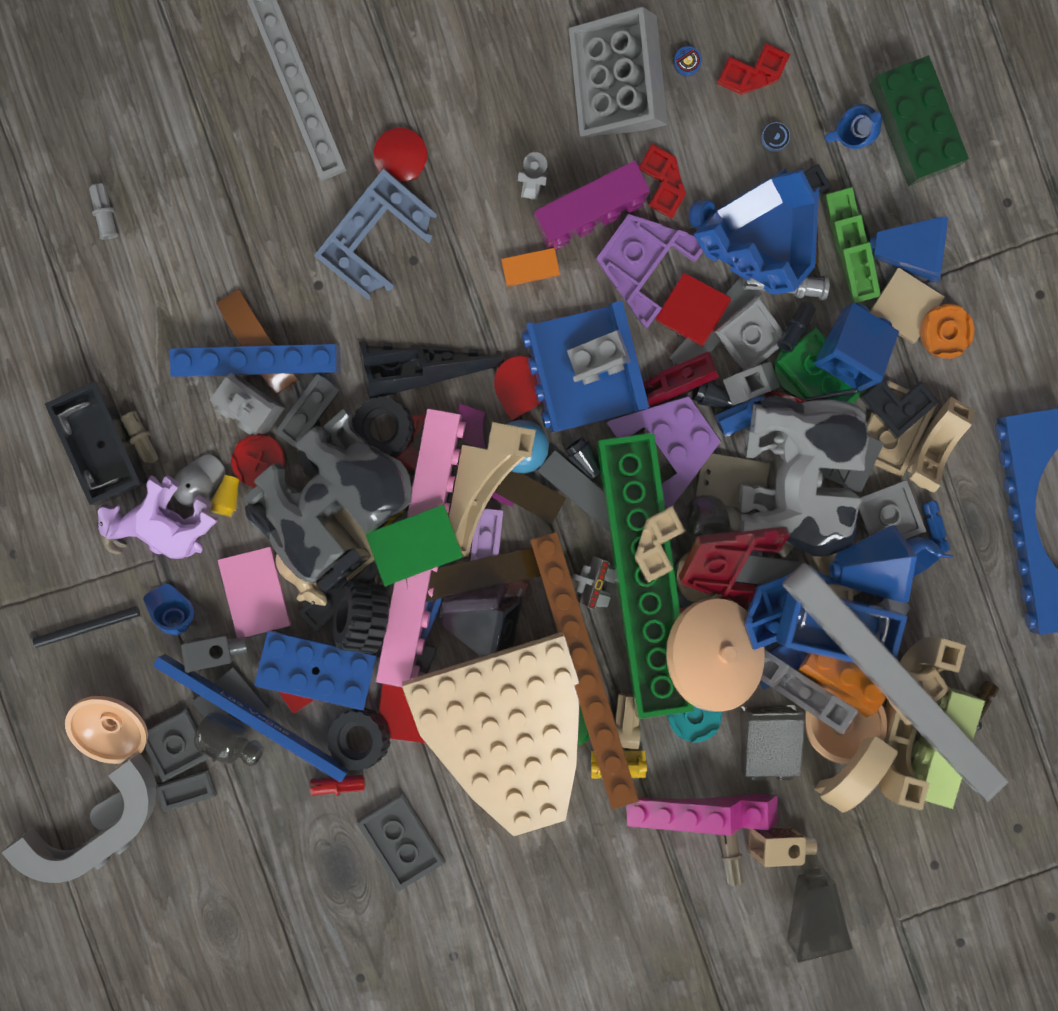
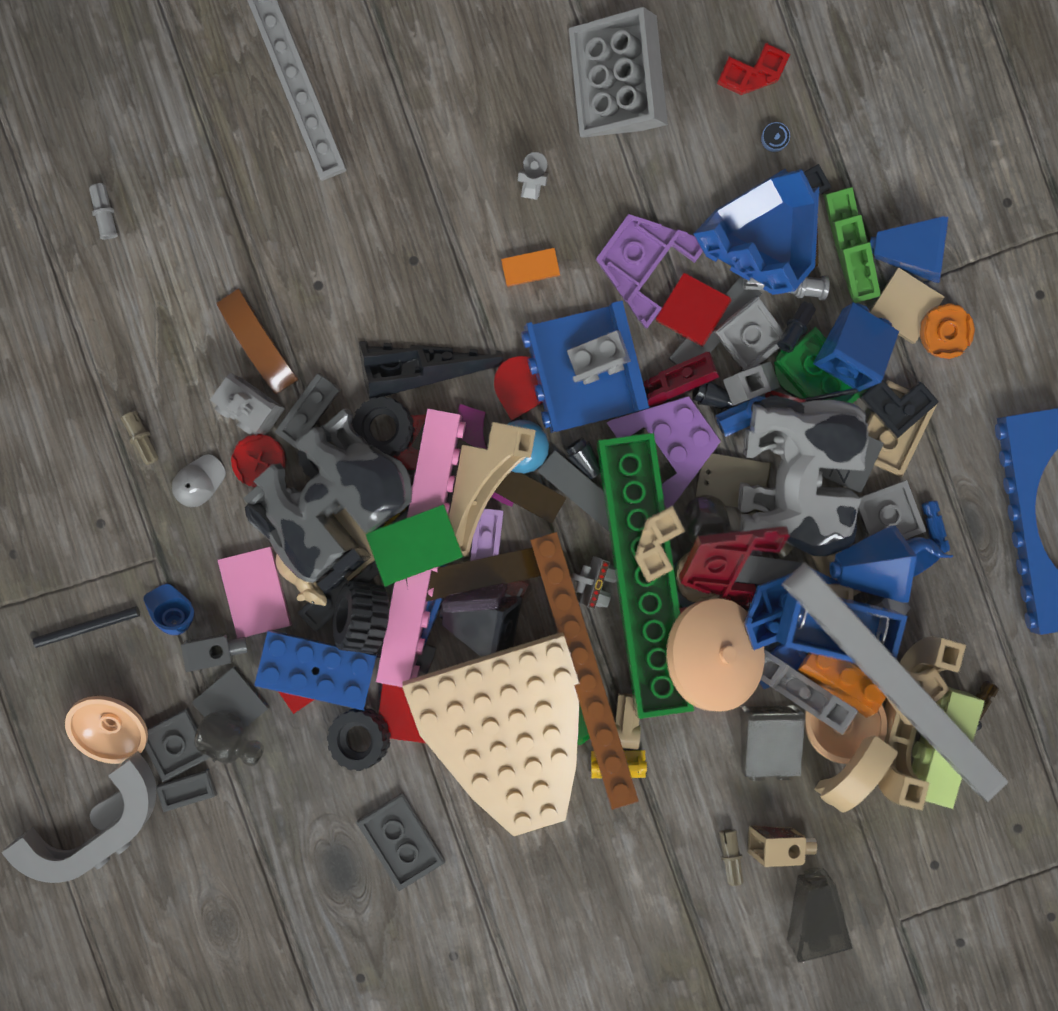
black piece [44,381,148,505] -> none
lavender animal [98,475,219,559] -> none
blue tile [153,654,349,782] -> none
blue arch [169,344,341,377] -> none
yellow cone [211,475,240,517] -> none
red axle [310,775,366,796] -> none
sand blue wedge [314,169,437,300] -> none
red dish [373,128,427,182] -> none
magenta piece [533,160,650,250] -> none
dark pink arch [626,793,778,836] -> none
red tile [639,144,686,220] -> none
teal tile [667,705,723,743] -> none
tile [673,46,702,77] -> none
blue tile [689,200,716,228] -> none
blue hair [825,104,882,149] -> none
dark green brick [869,55,969,186] -> none
tan arch [907,397,975,493] -> none

